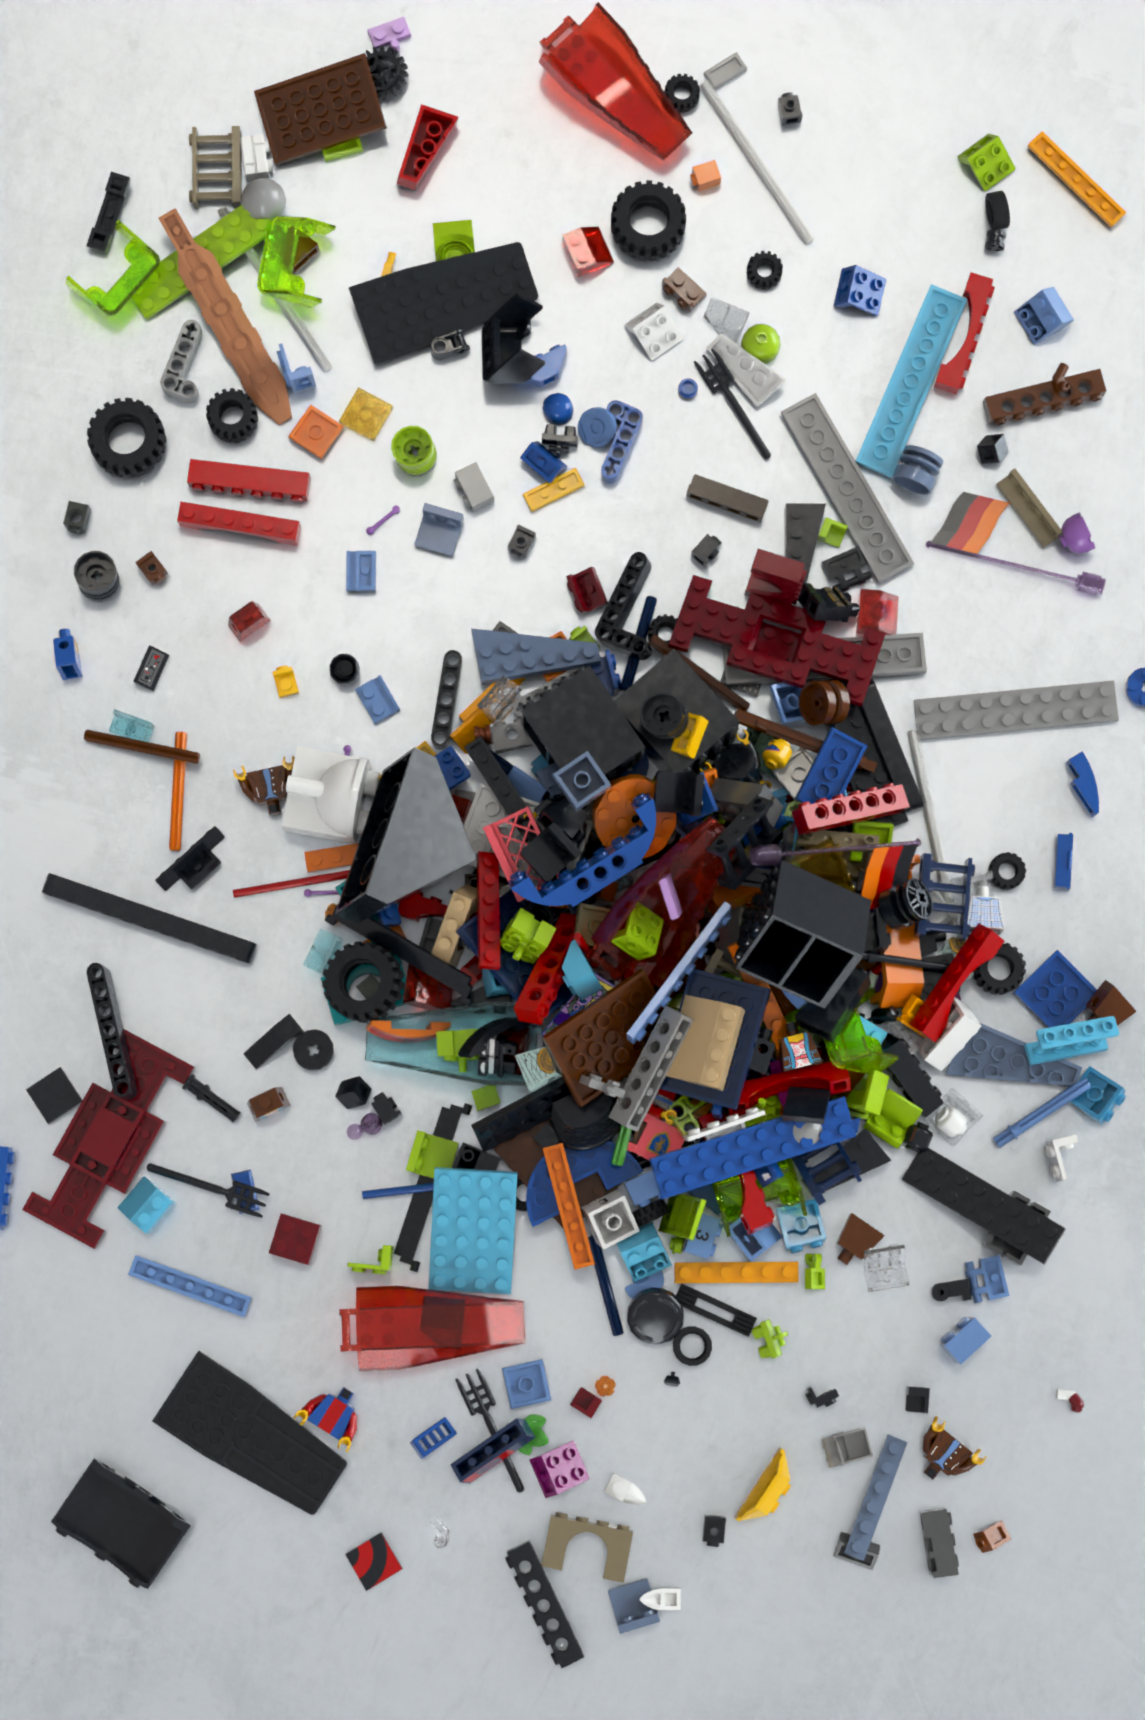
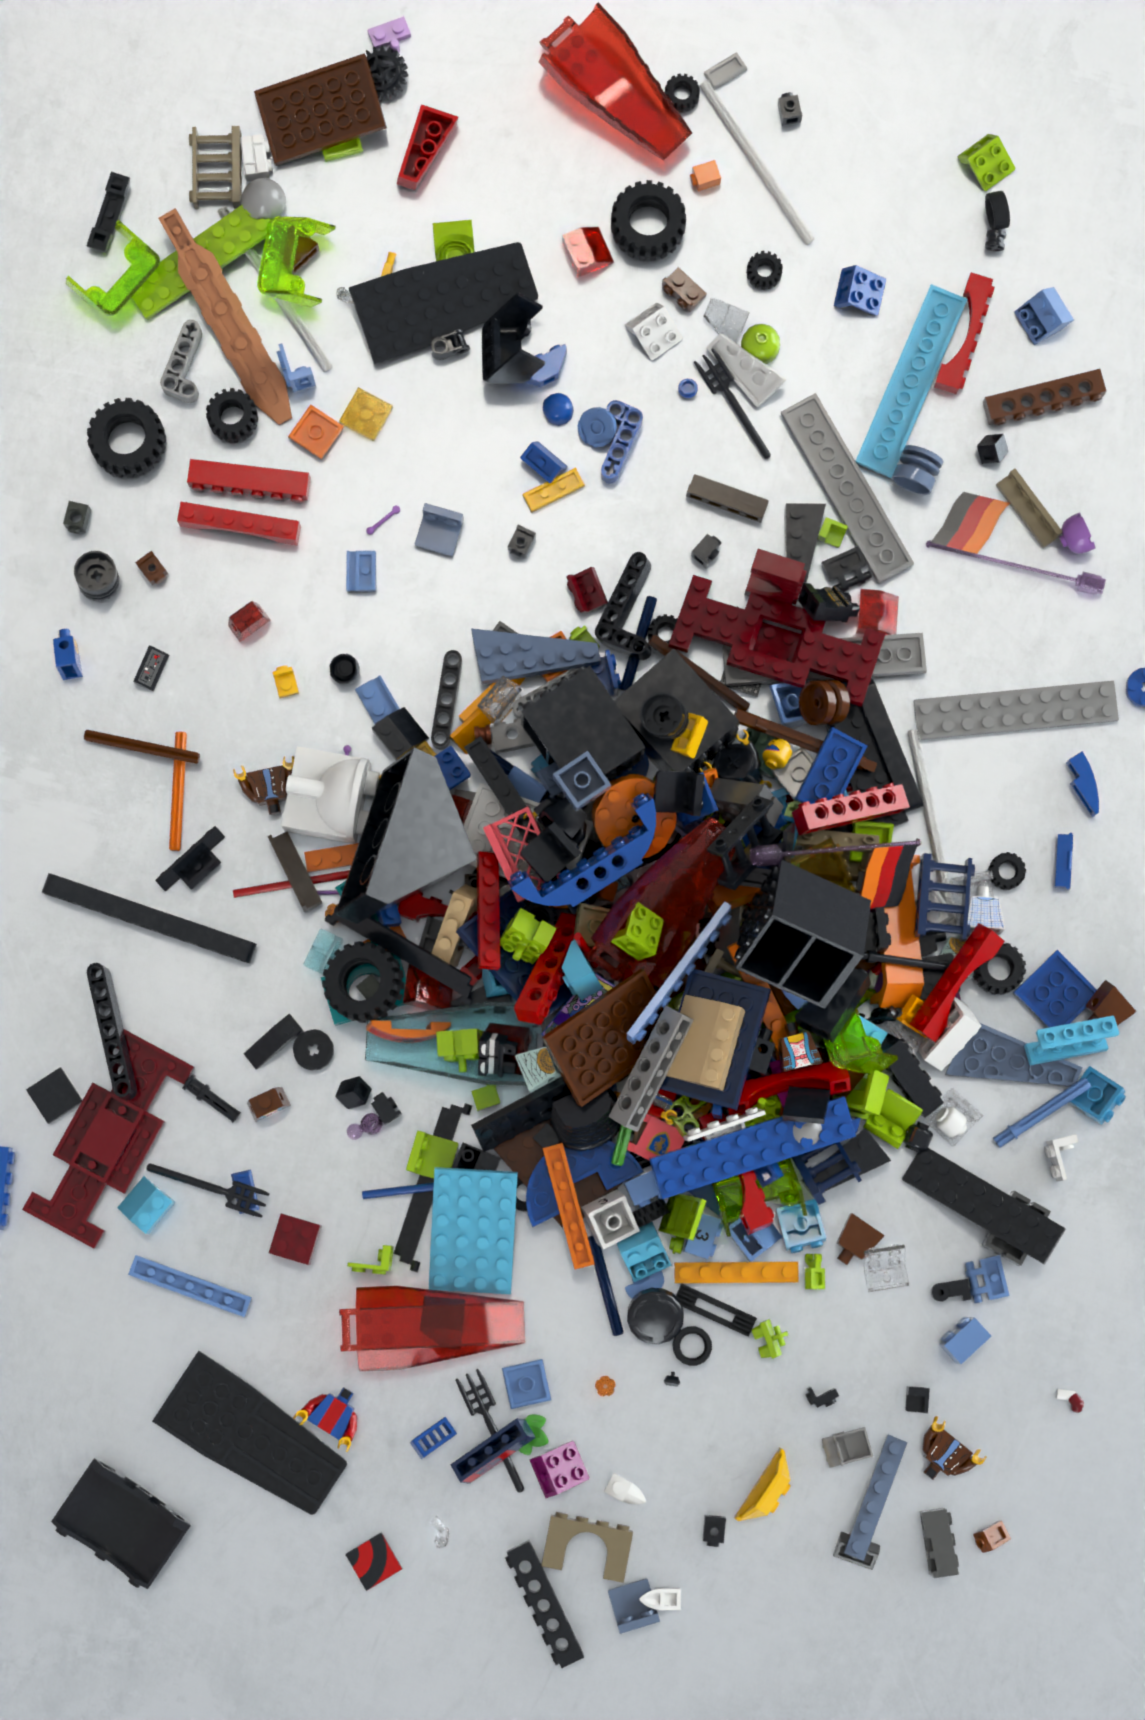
clear light blue panel [109,709,155,742] -> none
lime wheel [391,426,437,475] -> none
light grey brick [453,462,494,512] -> none
black slope [458,1017,533,1058] -> none
black hips [542,424,578,458] -> none
dark red panel [570,1387,602,1418] -> none
light grey plate [579,1074,626,1098] -> none
lavender tile [658,873,683,920] -> none
black wheel [878,878,933,931] -> none
light orange plate [1027,131,1126,228] -> none
reddish brown arm [1052,363,1070,392] -> none
none -> dark brown panel [268,831,322,912]
none -> clear arm [336,287,353,304]
none -> black slope [372,707,429,760]

